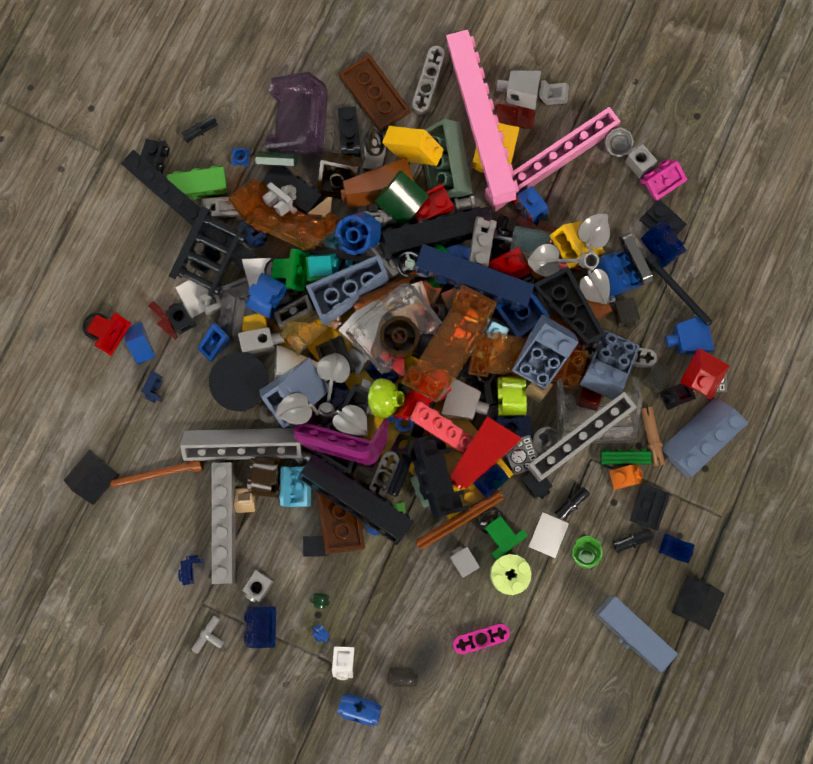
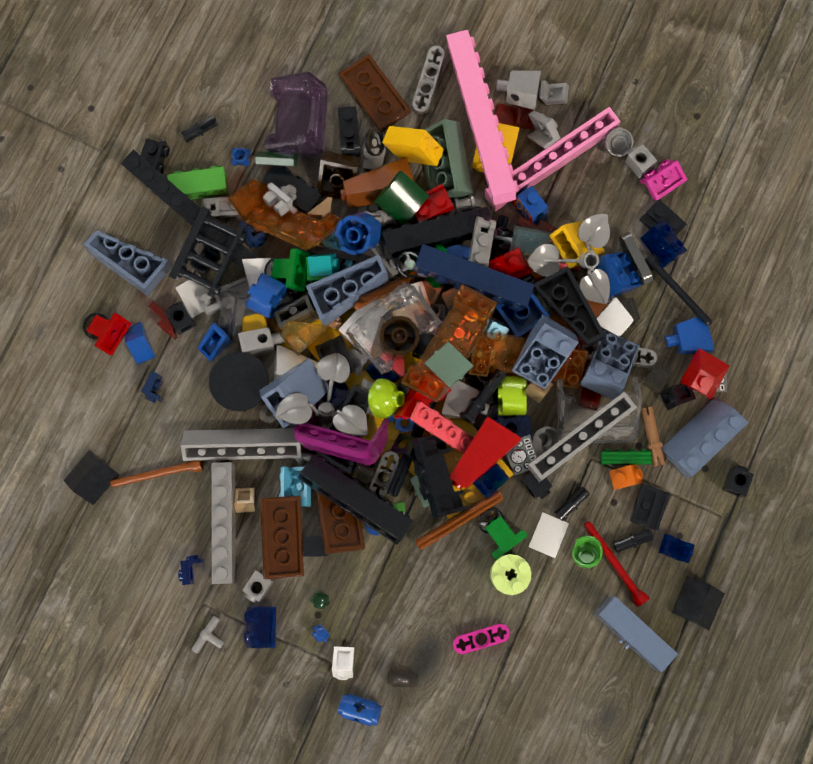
dark brown brick [247,456,281,497] -> none
light grey brick [450,545,480,578] -> none
none -> sand blue wedge [84,230,172,297]
none -> reddish brown tile [260,496,304,580]
none -> sand green piece [424,342,473,388]
none -> black pin [459,369,506,425]
none -> light grey bracket [527,110,560,149]
none -> red piece [584,521,650,607]
none -> white sticker [597,297,633,336]
none -> black brick [722,465,754,498]

